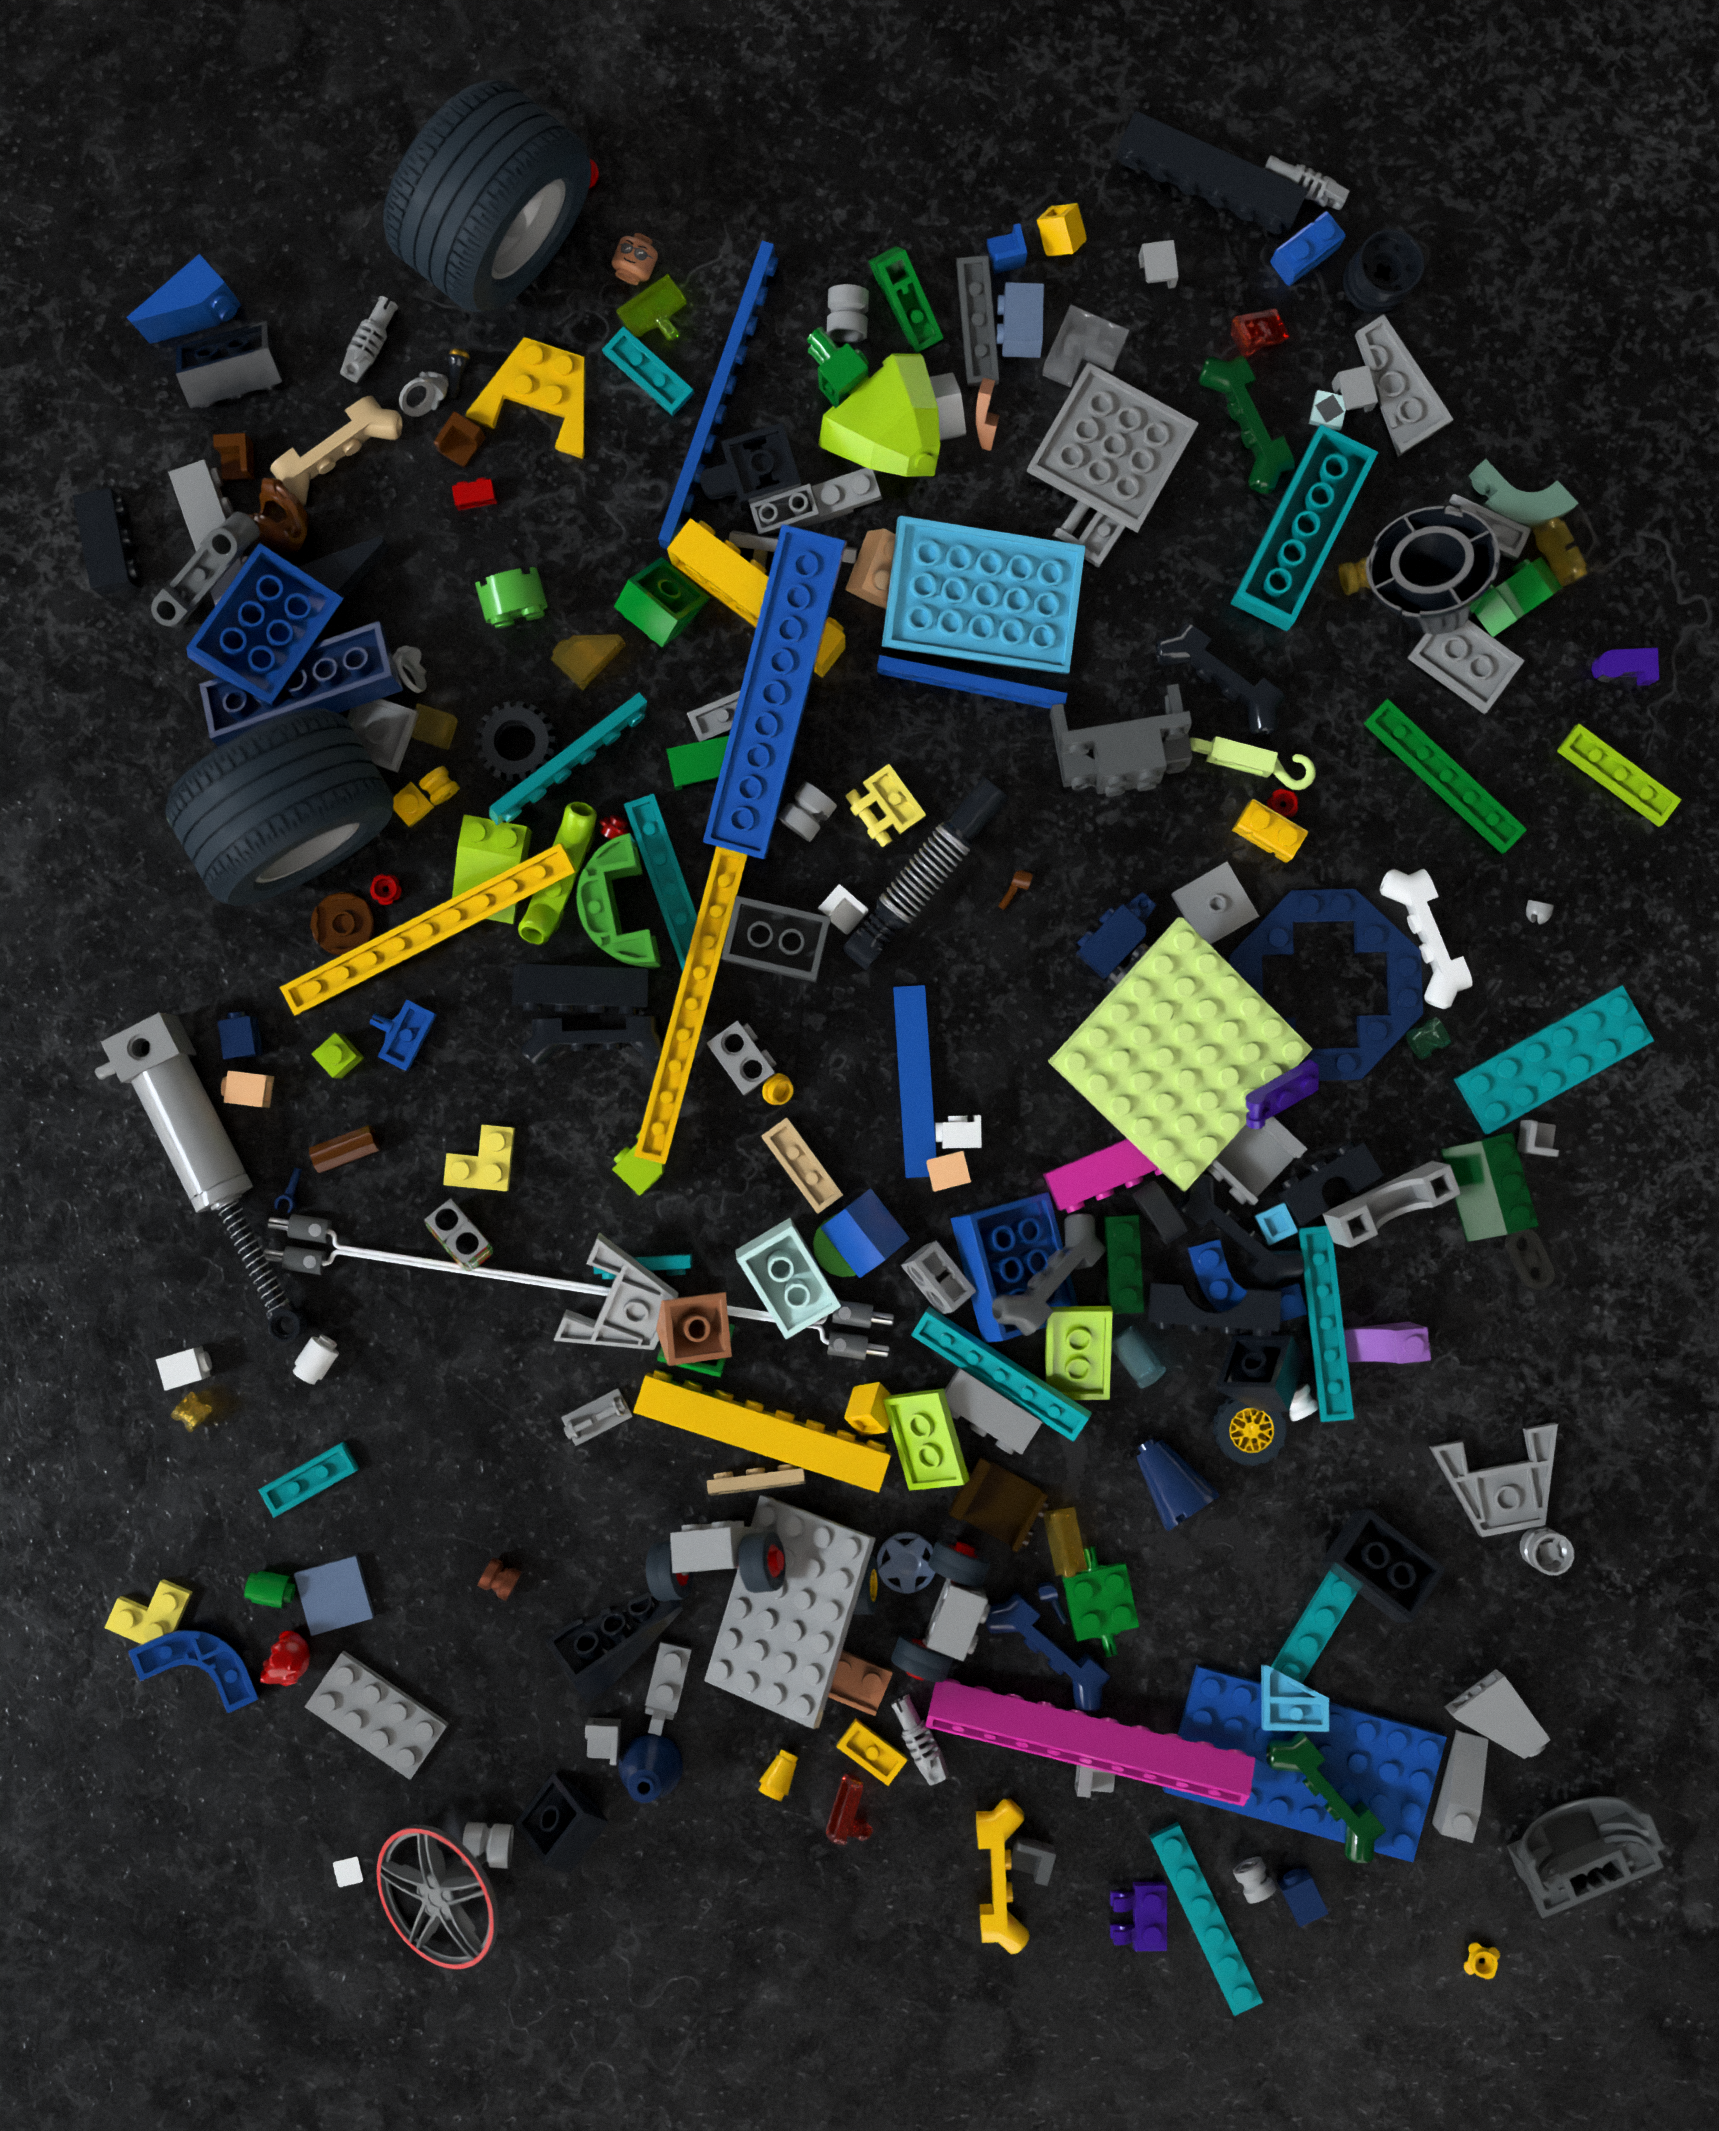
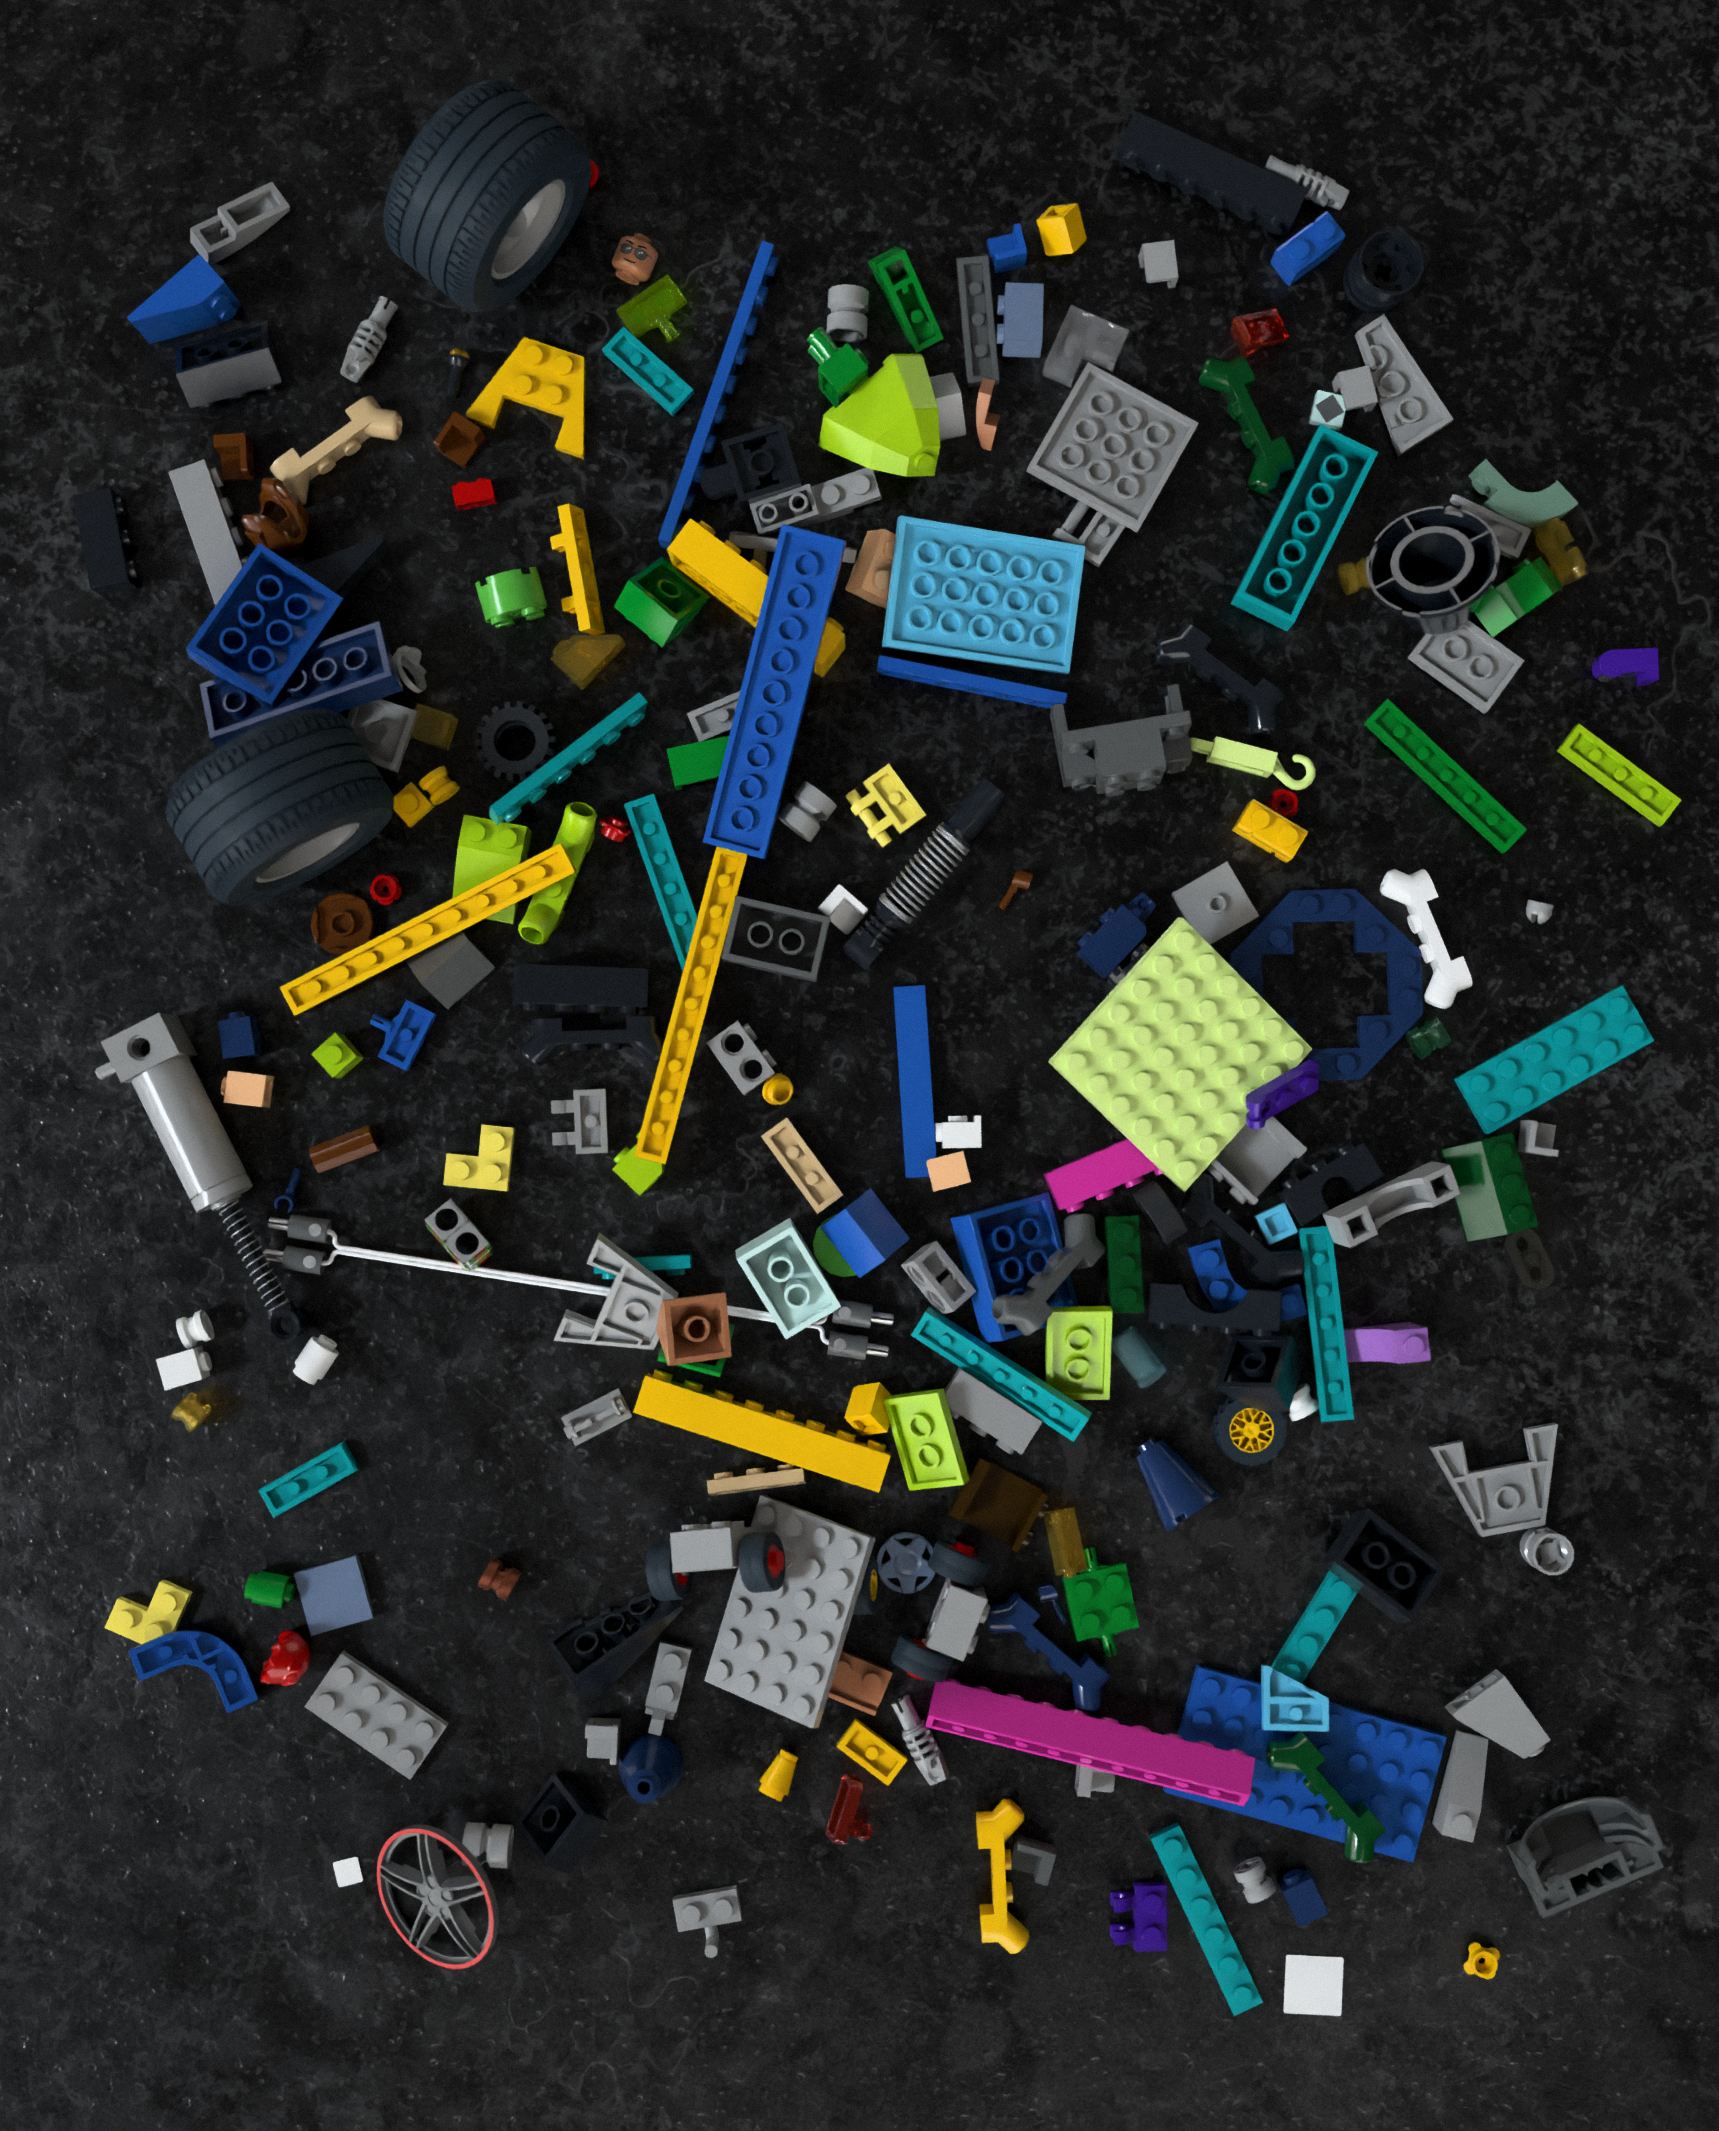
dark grey plate [151,512,259,628] -> none
light grey piece [399,371,449,417] -> none
bright green cylinder [577,833,662,968] -> none
none -> white wheel [176,1310,214,1349]
none -> light grey slope [190,182,290,266]
none -> dark grey slope [406,931,496,1010]
none -> yellow hinge [550,503,605,636]
none -> light grey plate [551,1089,608,1154]
none -> light grey plate [673,1885,742,1958]
none -> white sticker [1283,1955,1344,2016]

